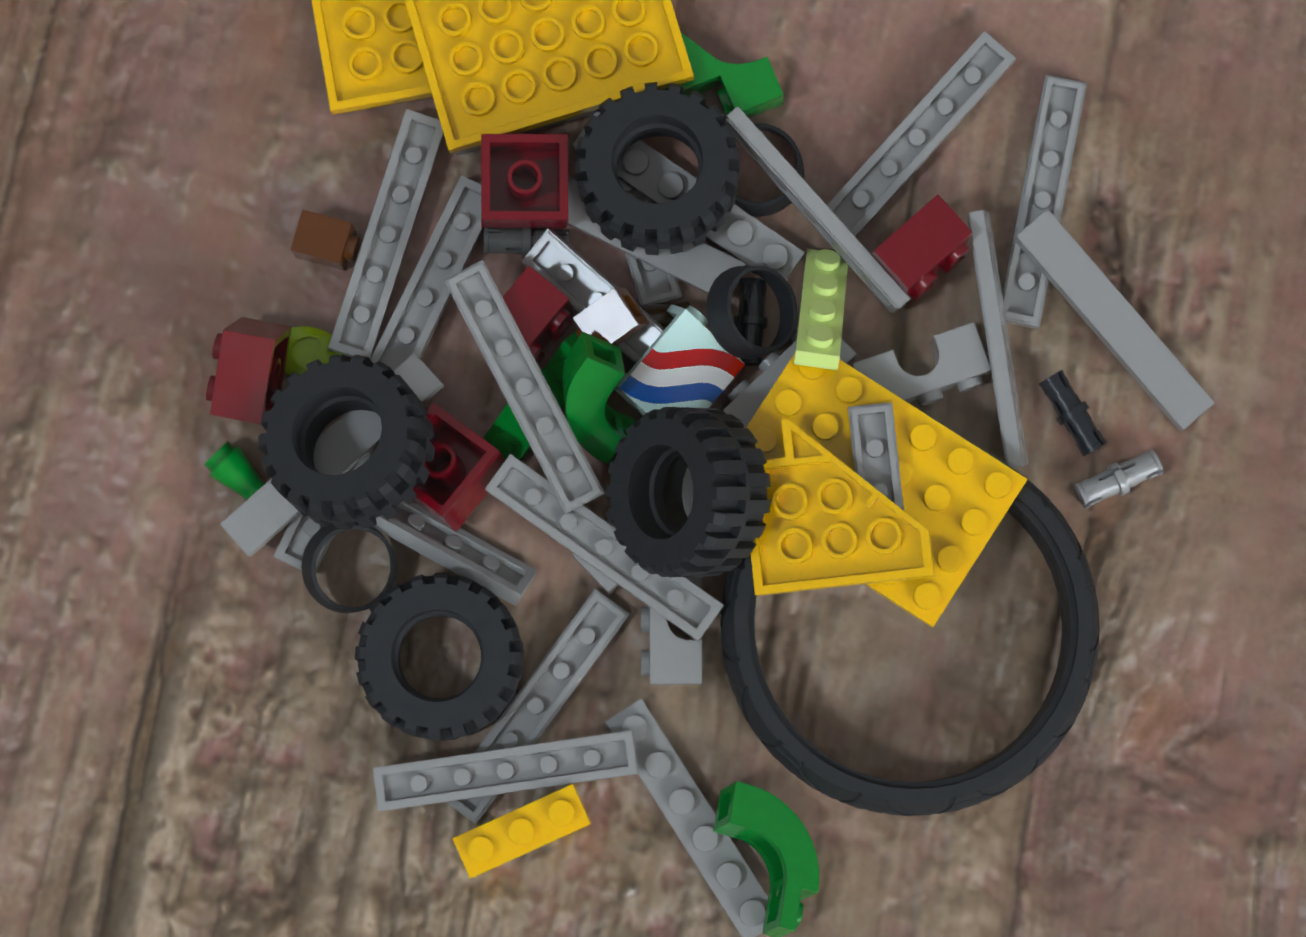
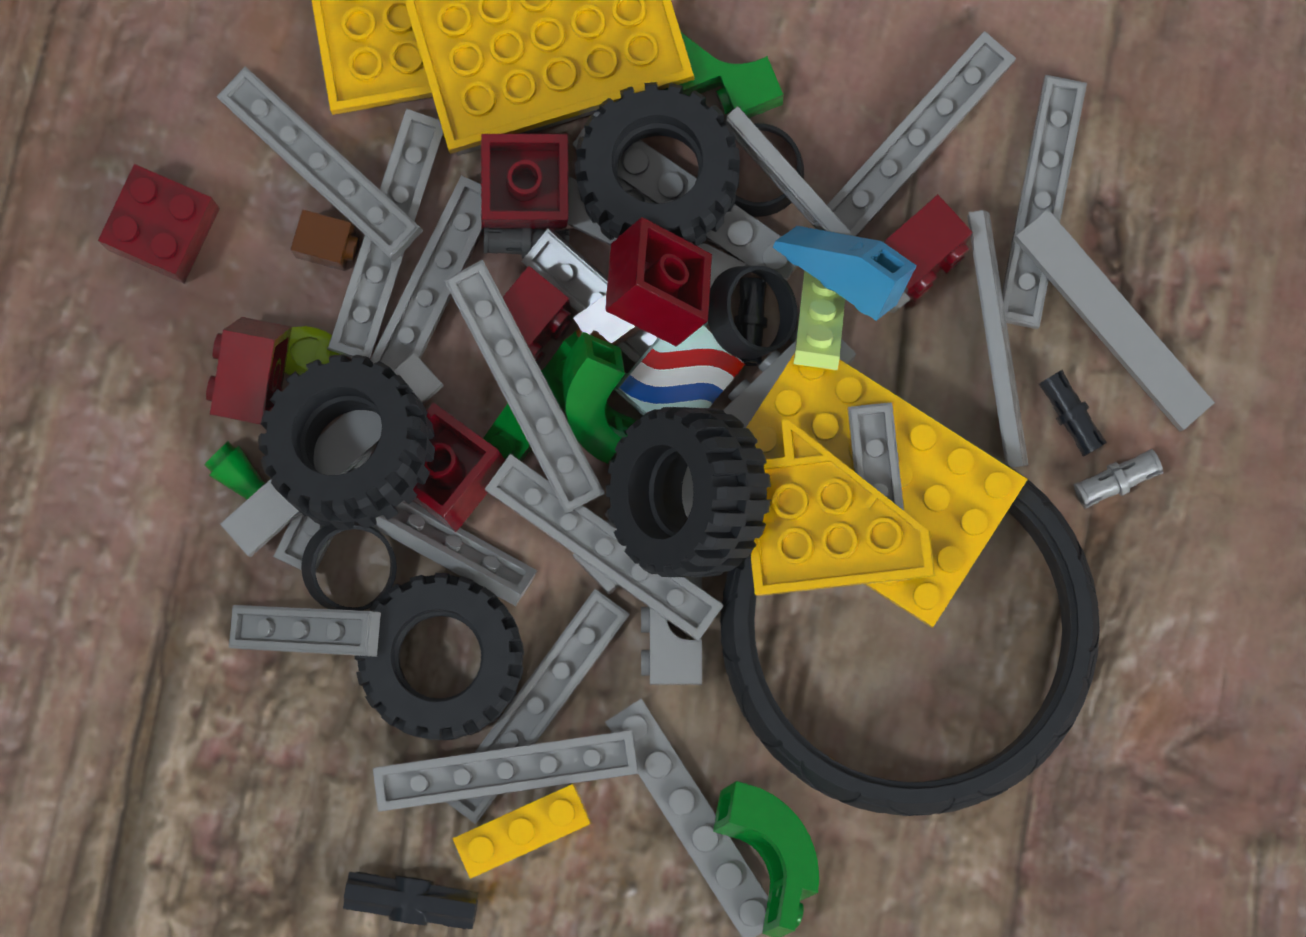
light grey arch [851,322,991,407] -> none
none -> dark red brick [98,164,220,284]
none -> light grey tile [217,67,423,262]
none -> light grey tile [229,605,381,657]
none -> black piece [343,871,479,929]
none -> dark red brick [605,217,712,347]
none -> dark azure slope [773,226,917,321]

